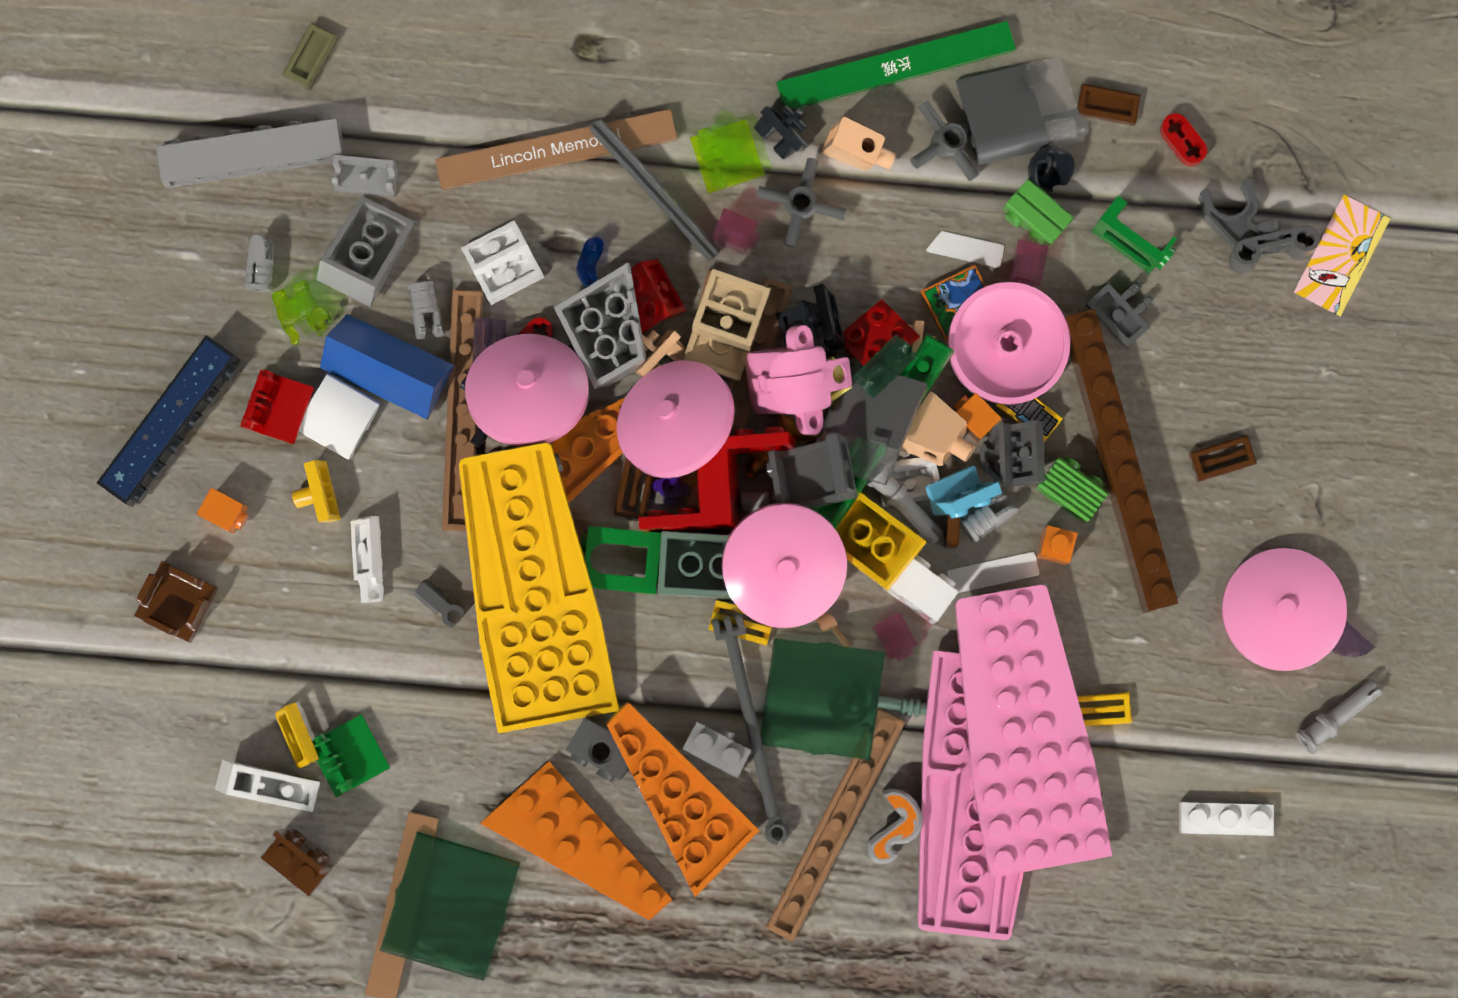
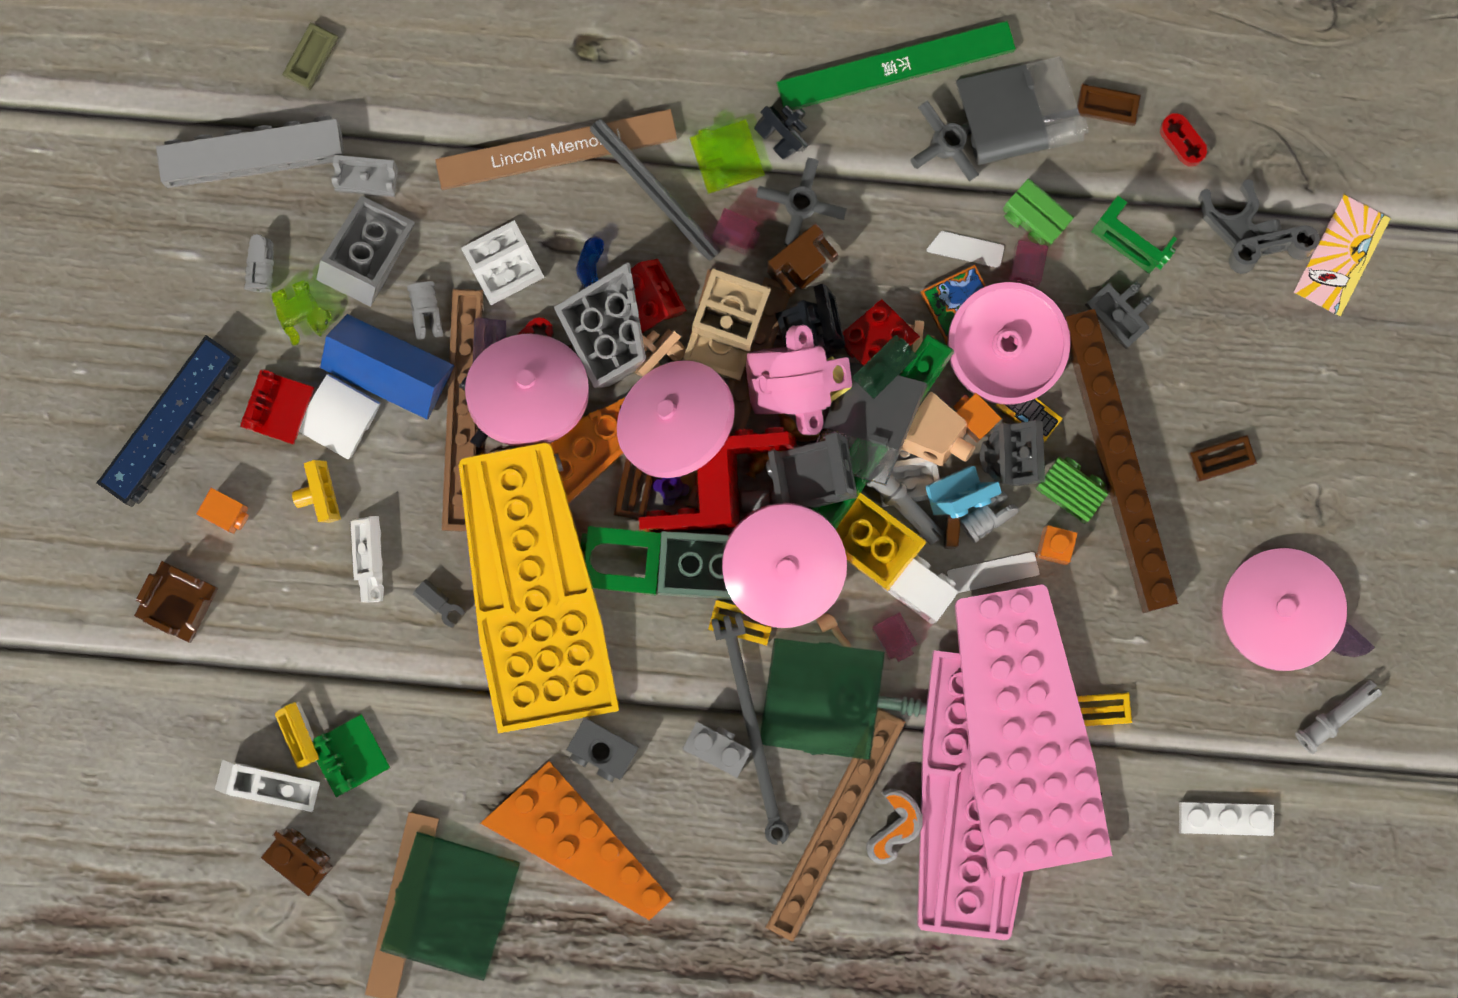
orange wing [606,701,760,897] -> none
light nougat torso [821,116,896,171] -> none
black hair [1028,146,1075,192] -> none
none -> reddish brown panel [767,223,838,297]

